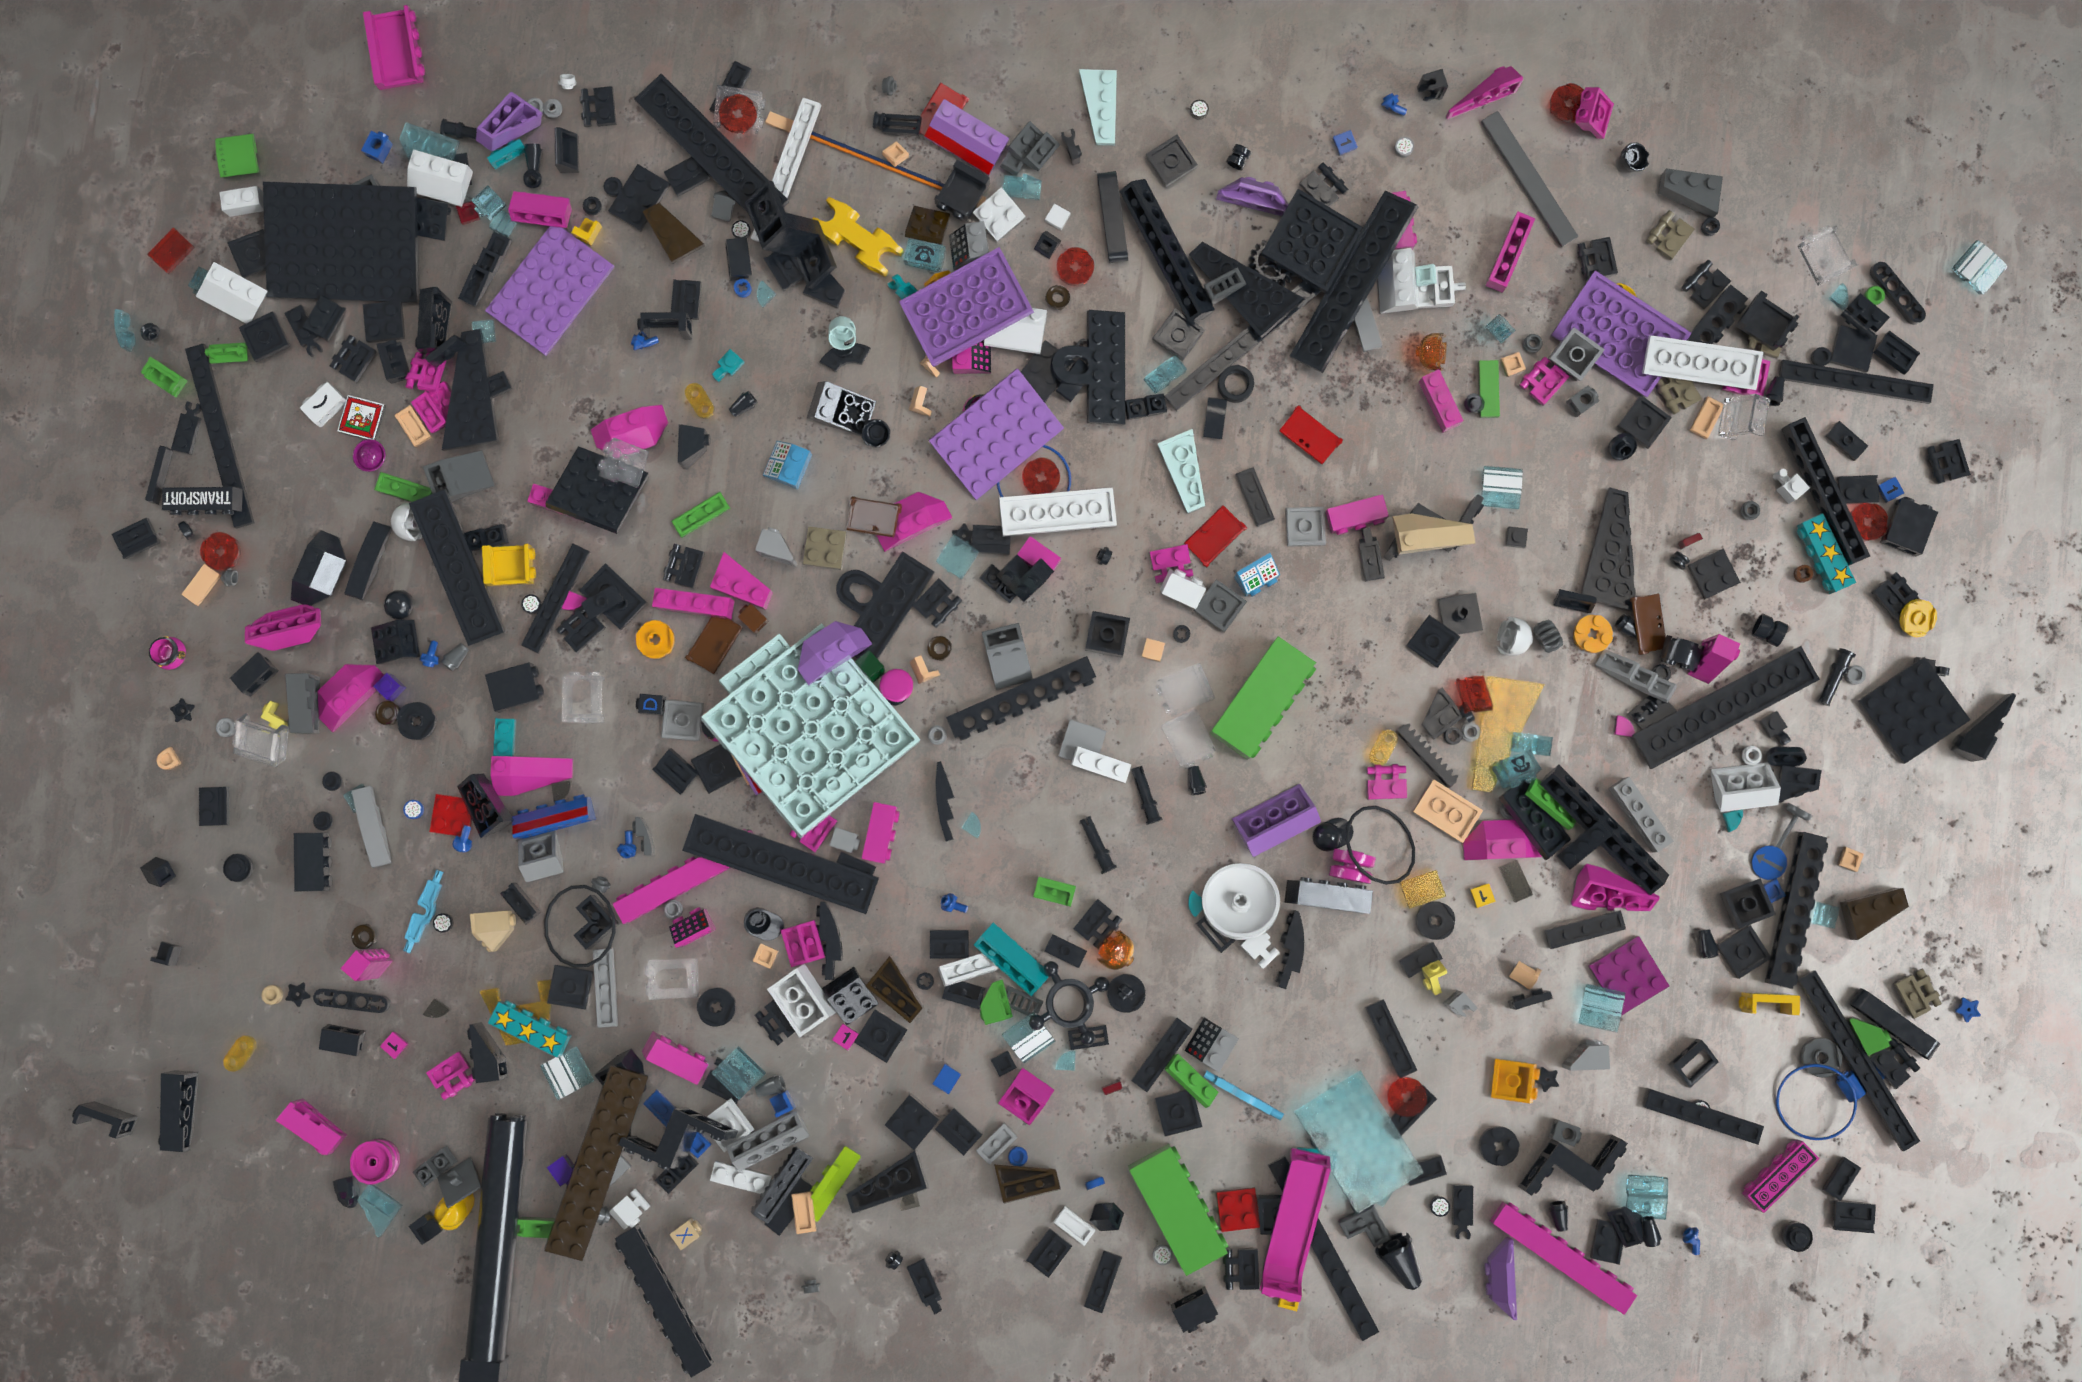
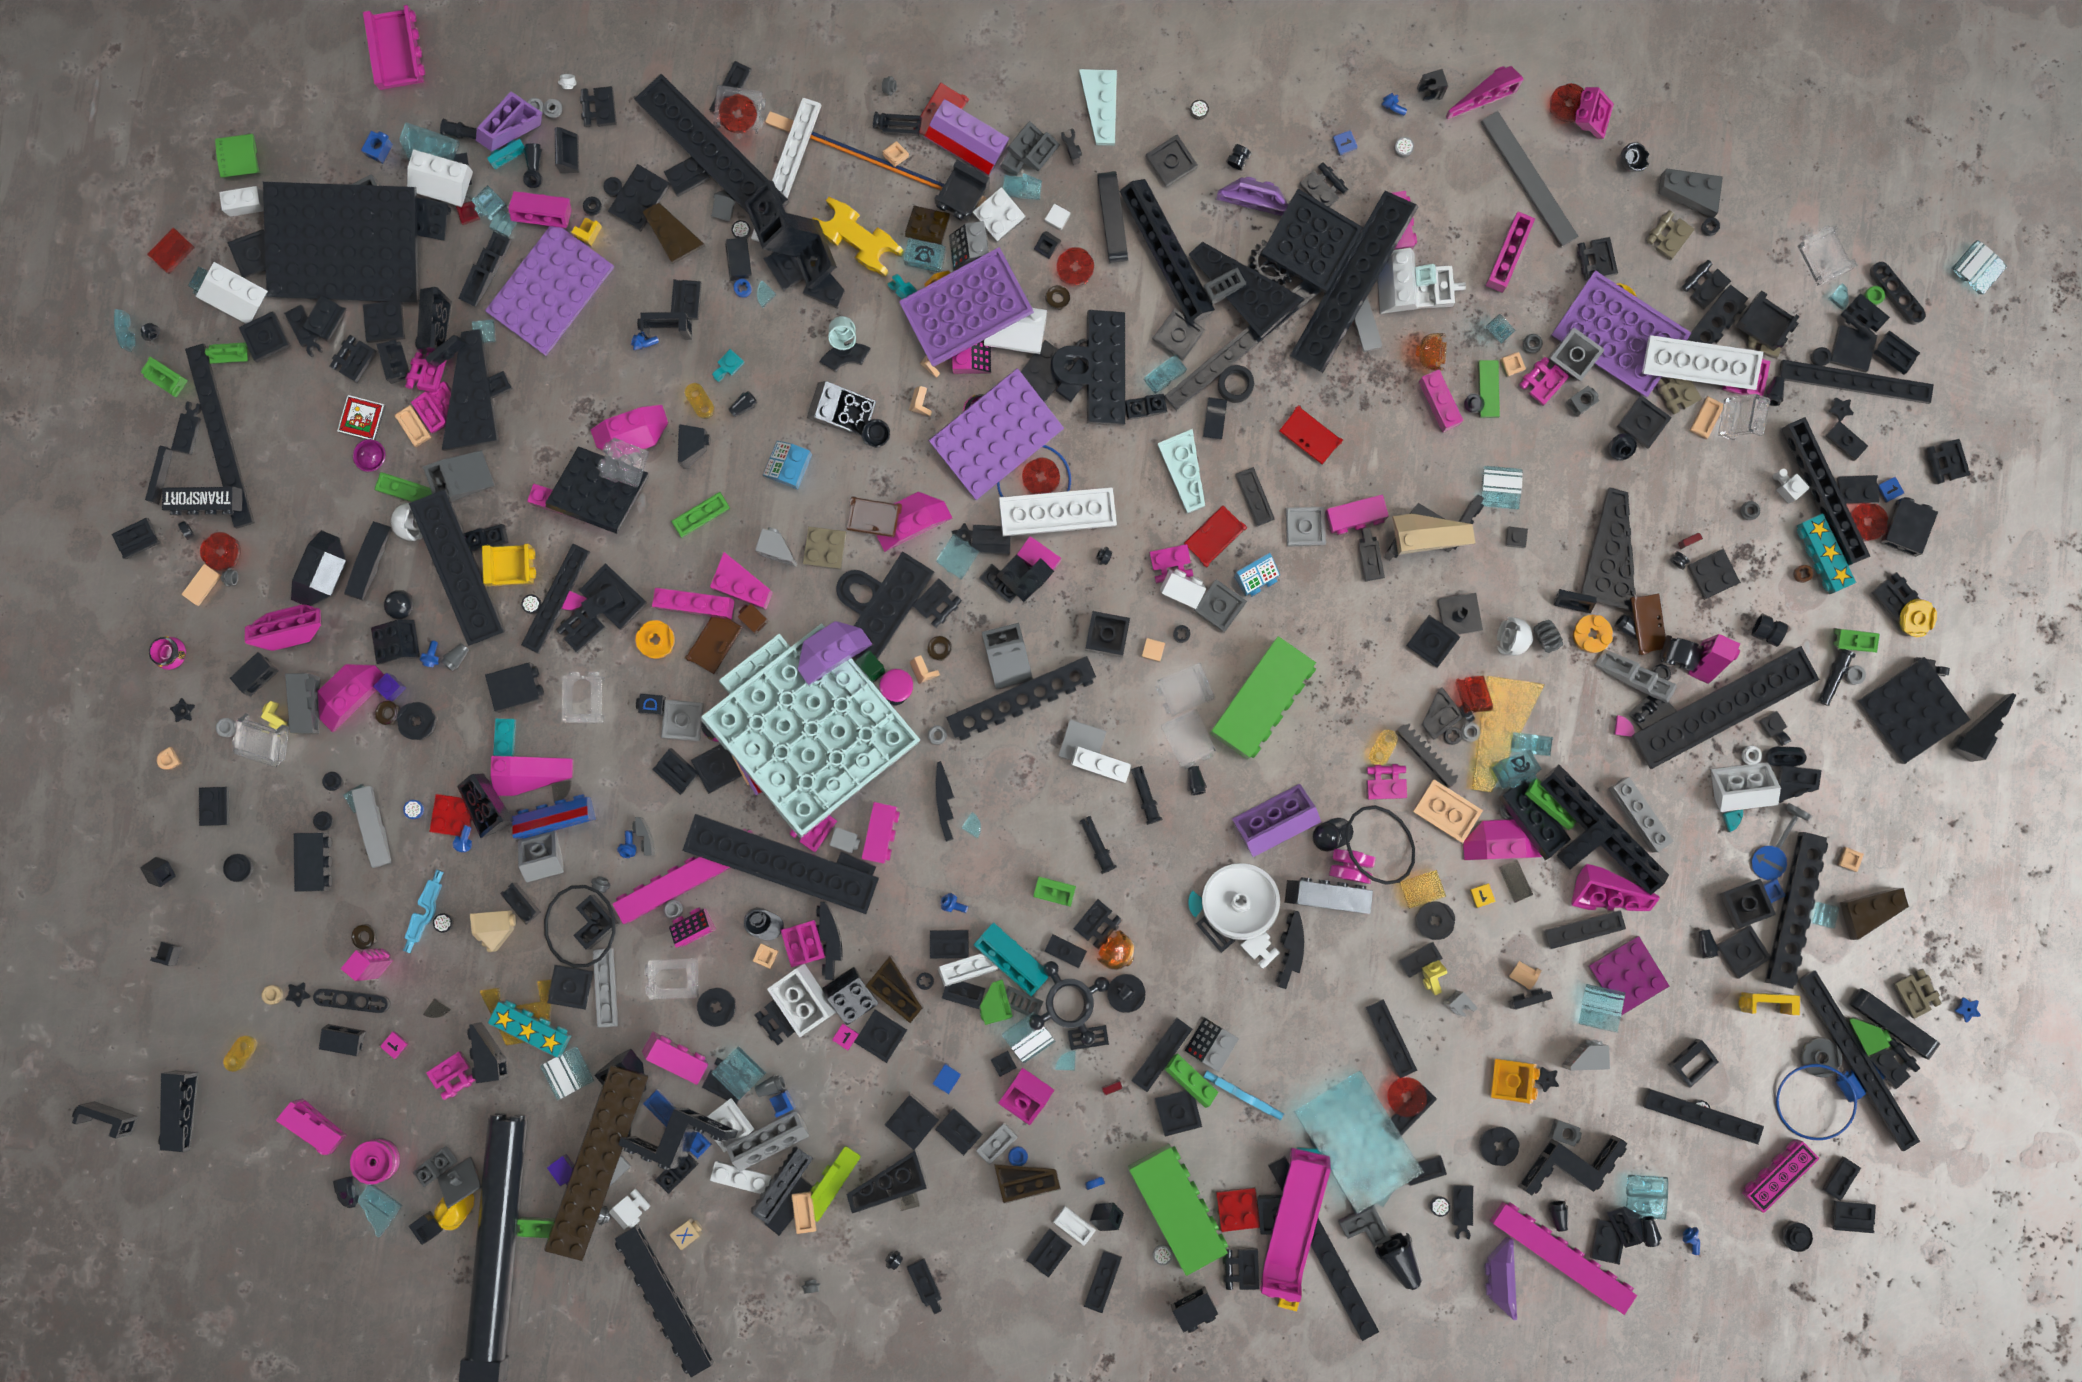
white brick [300,382,346,427] -> none
black plate [663,543,705,589] -> none
none -> black plate [1829,398,1854,422]
none -> bright green hinge [1833,628,1880,653]

